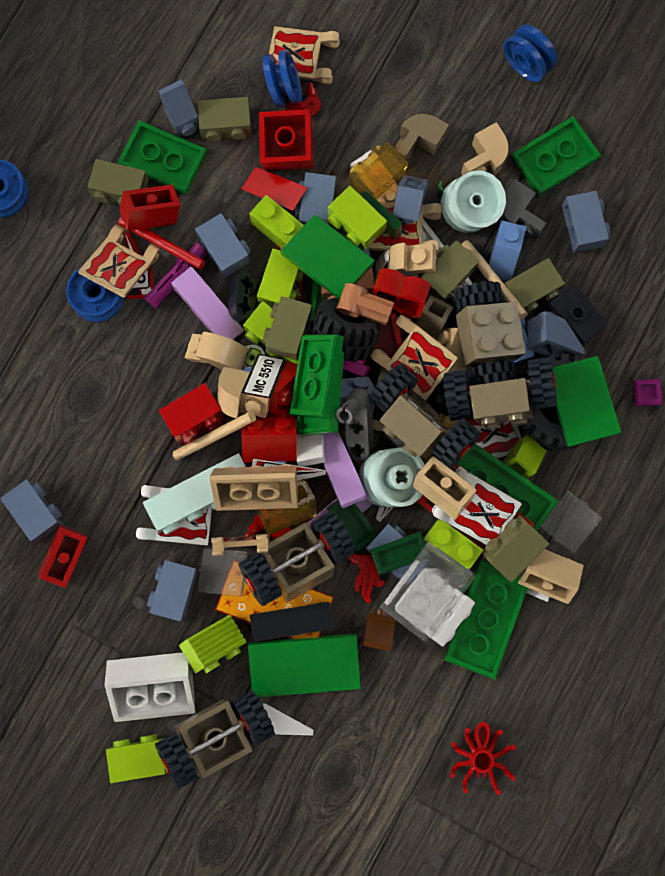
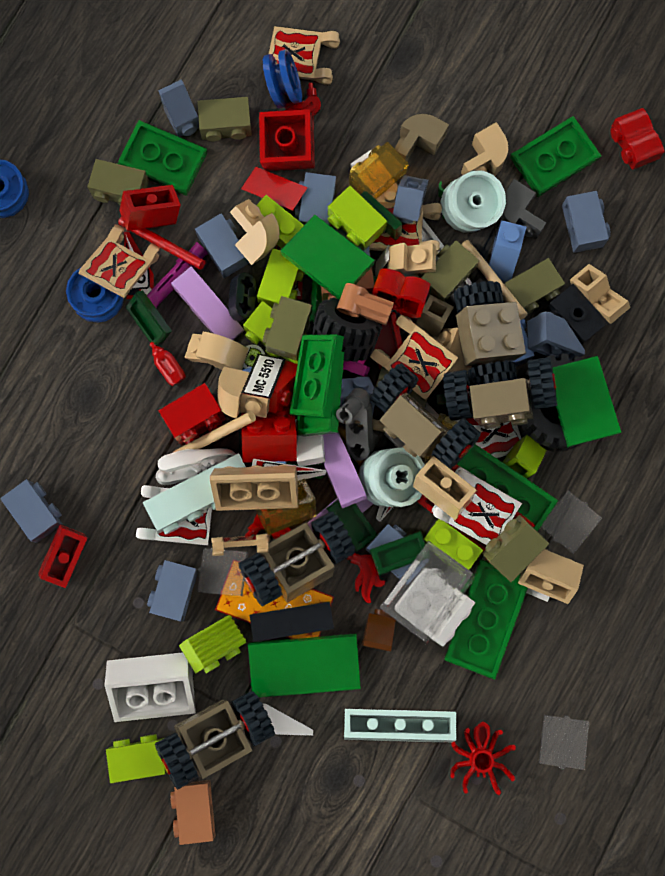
blue wheel [503,24,558,82] -> none
magenta tile [632,379,663,407] -> none
none -> dark green tile [126,290,172,346]
none -> red piece [150,342,186,386]
none -> white animal [156,448,236,485]
none -> nougat brick [171,780,216,845]
none -> tan brick [230,199,279,265]
none -> light aqua brick [344,709,456,743]
none -> clear piece [539,715,589,770]
none -> tan brick [570,264,630,324]
none -> red brick [610,108,665,170]

